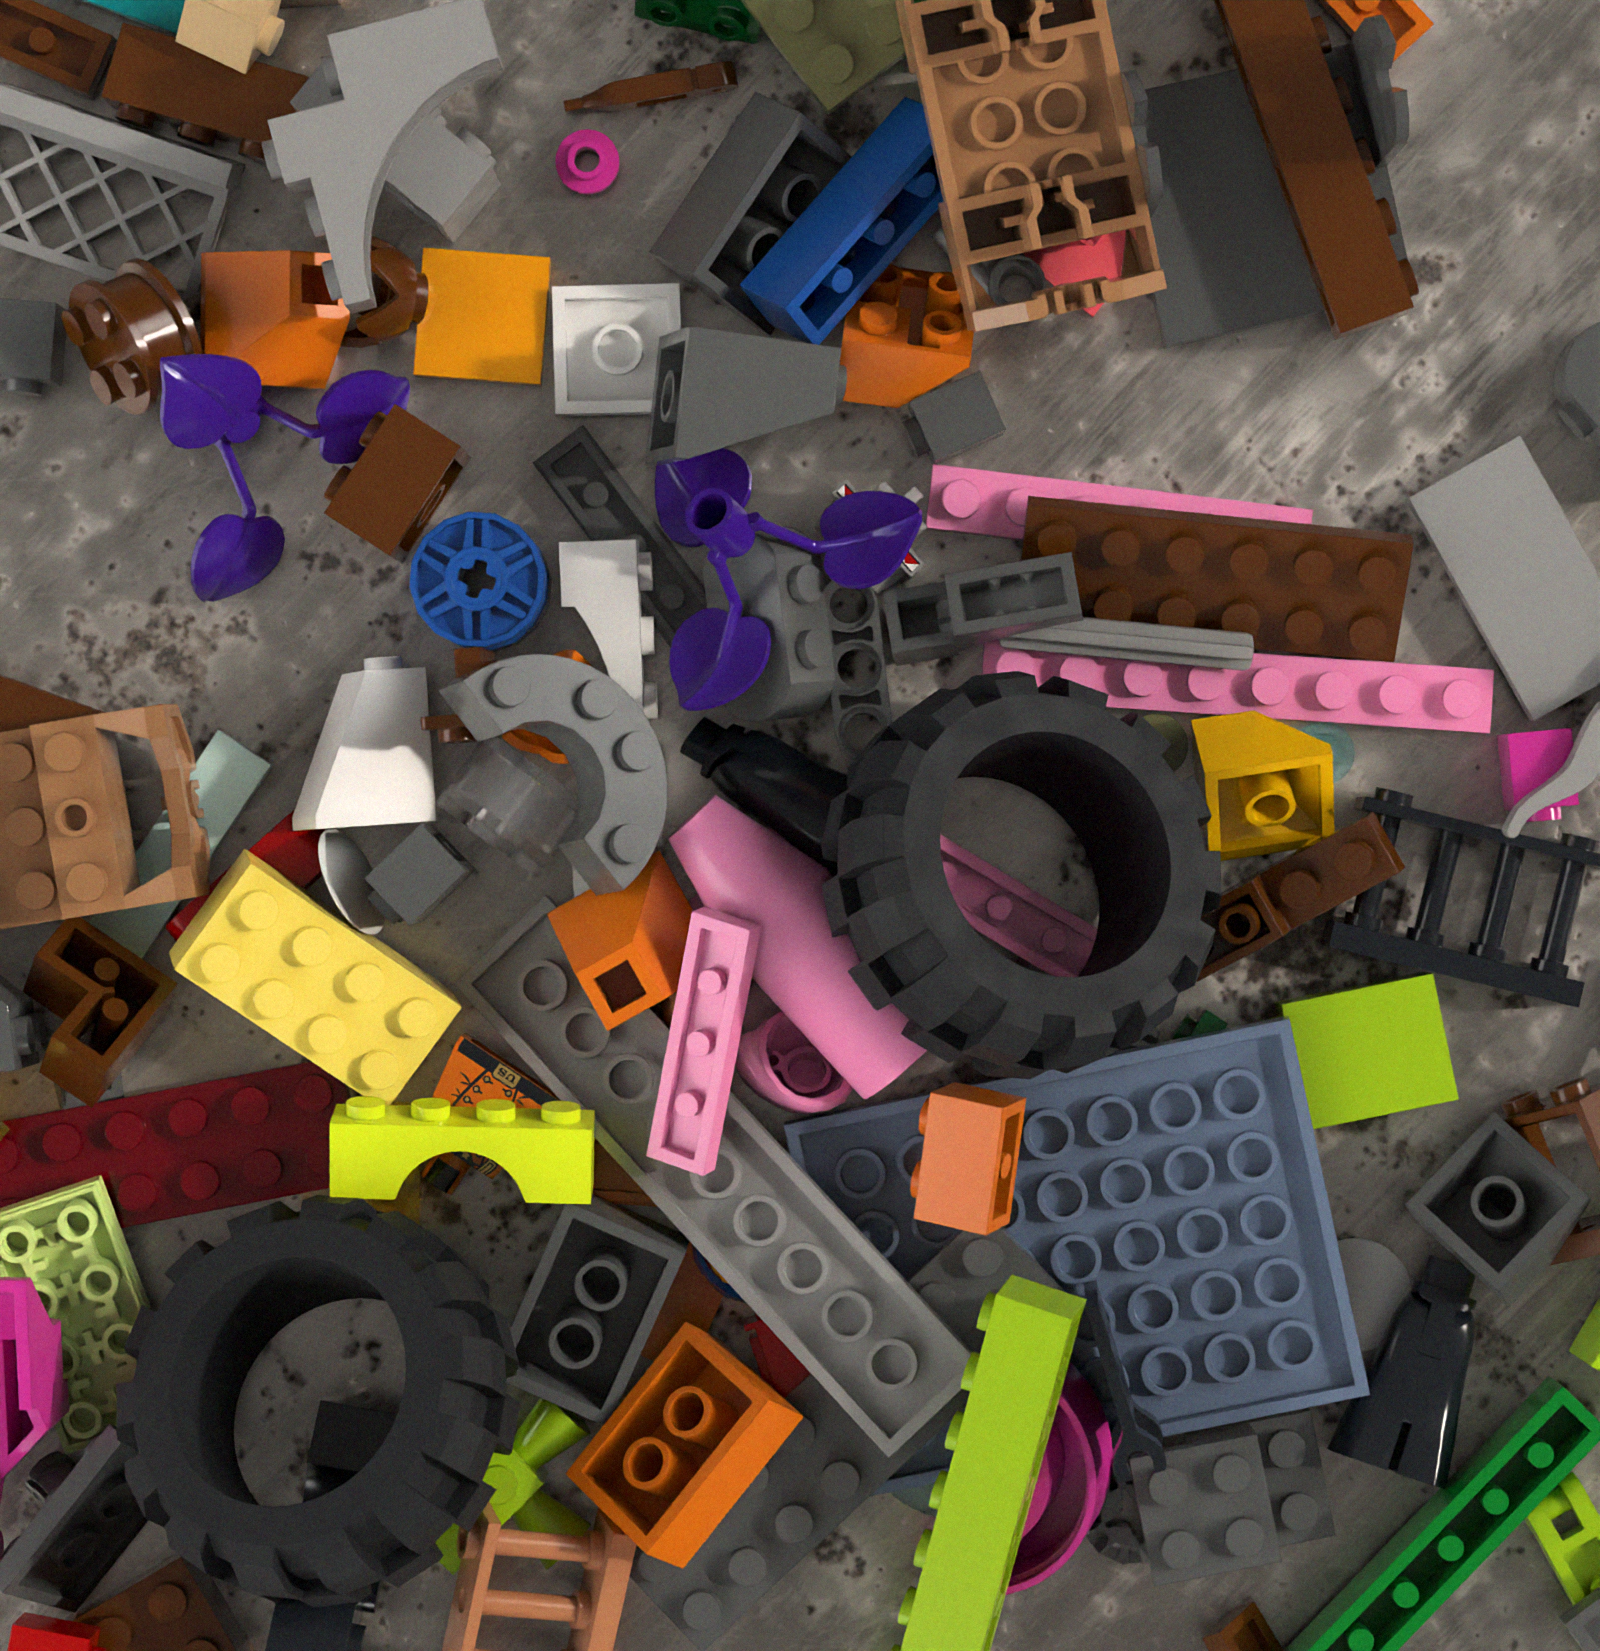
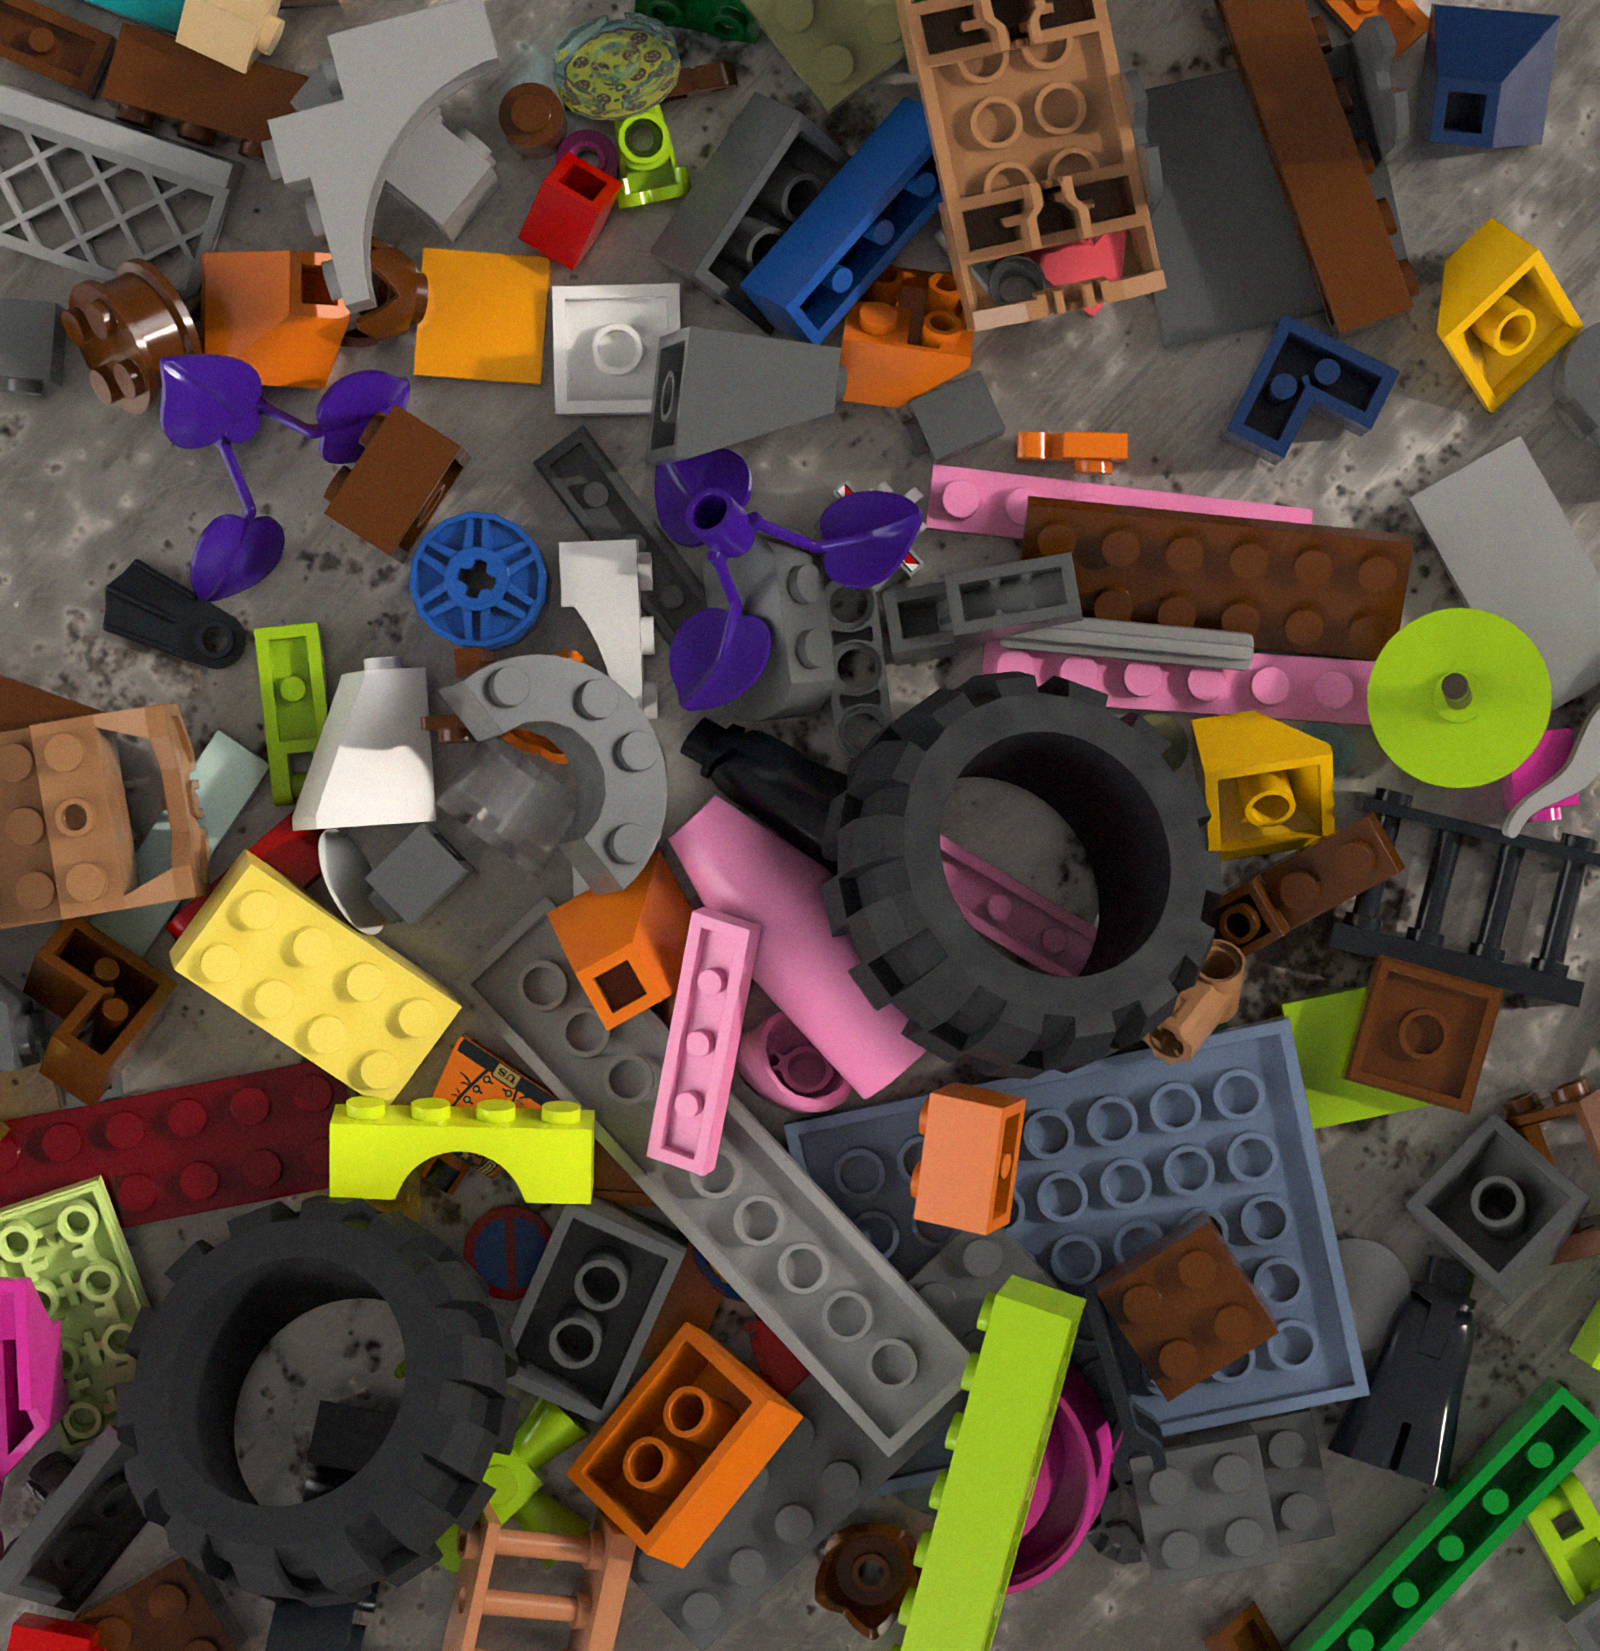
none -> black piece [102,559,246,669]
none -> lime plate [254,622,330,807]
none -> piece [394,1205,553,1379]
none -> reddish brown brick [499,82,568,160]
none -> red brick [518,151,623,270]
none -> clear light blue tile [553,12,681,121]
none -> lime plate [613,102,692,209]
none -> reddish brown piece [815,1523,922,1640]
none -> orange plate [1016,432,1128,475]
none -> reddish brown brick [1096,1210,1279,1402]
none -> medium nougat piece [1142,939,1246,1065]
none -> dark blue brick [1219,314,1400,465]
none -> reddish brown plate [1341,953,1504,1115]
none -> lime piece [1367,608,1552,789]
none -> dark blue slope [1414,3,1560,148]
none -> yellow slope [1437,217,1584,414]

